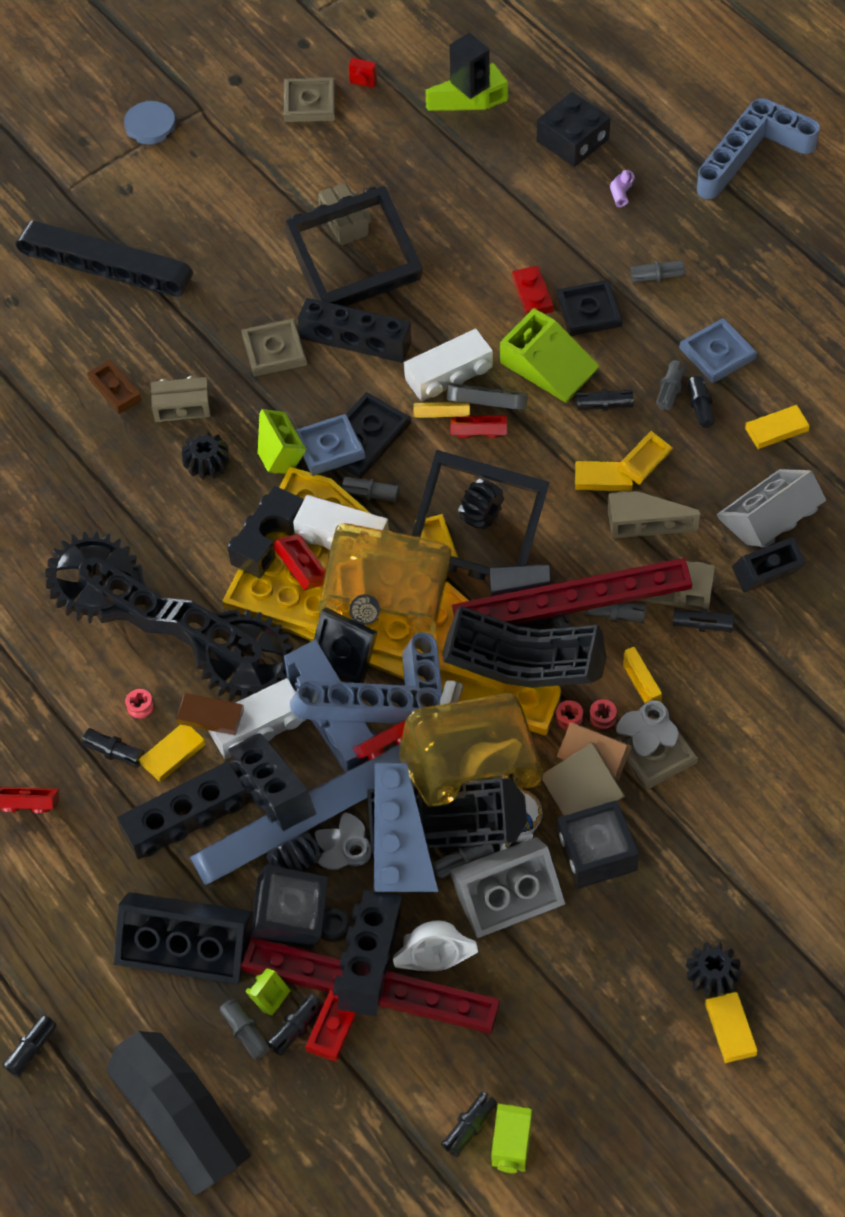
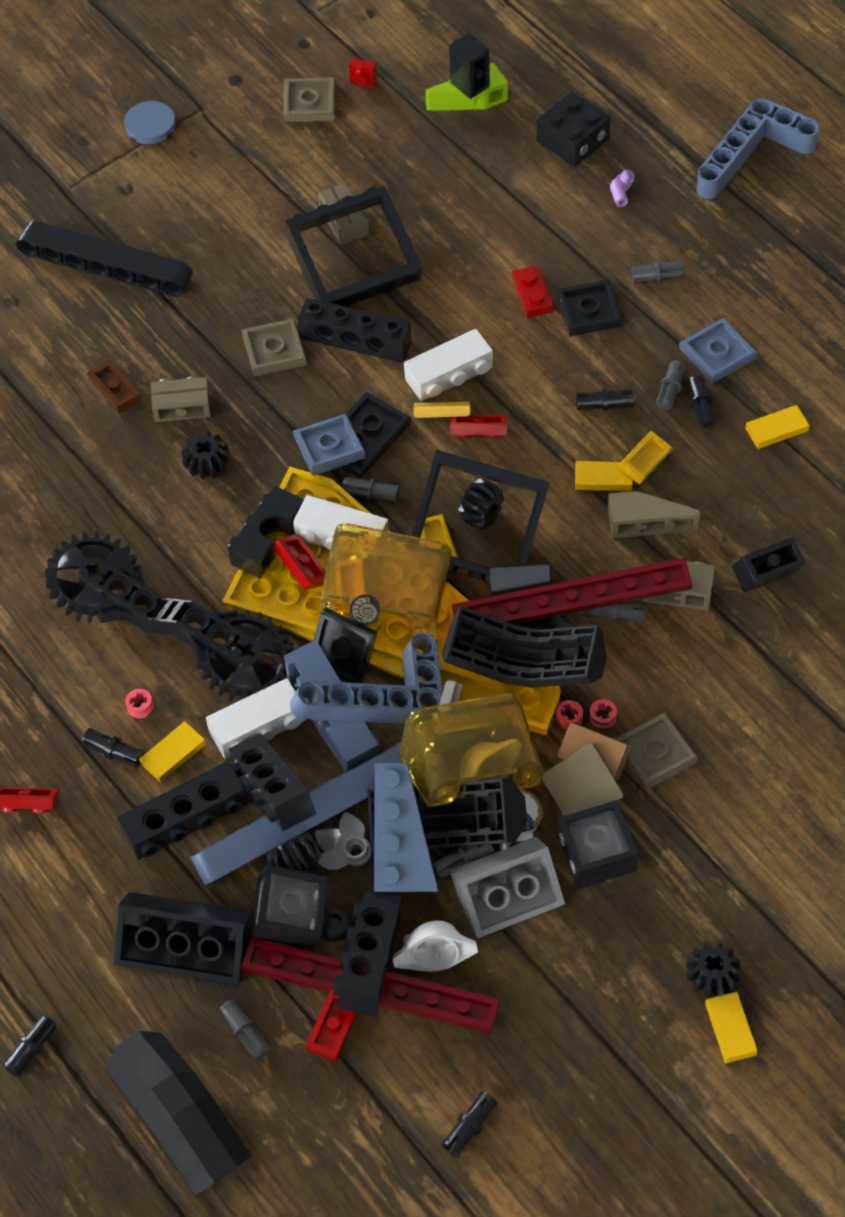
reddish brown tile [176,693,244,736] -> none
lime tile [246,968,291,1016] -> none
lime slope [258,409,306,474] -> none
black pin [266,993,323,1056] -> none
red plate [353,717,418,760] -> none
dark grey beam [447,384,528,409] -> none
lime slope [492,1103,532,1173] -> none
lime slope [500,308,599,403] -> none
light grey plate [616,701,678,757] -> none
yellow tile [623,647,662,704] -> none
black pin [673,608,734,633] -> none
light grey slope [716,469,826,548] -> none

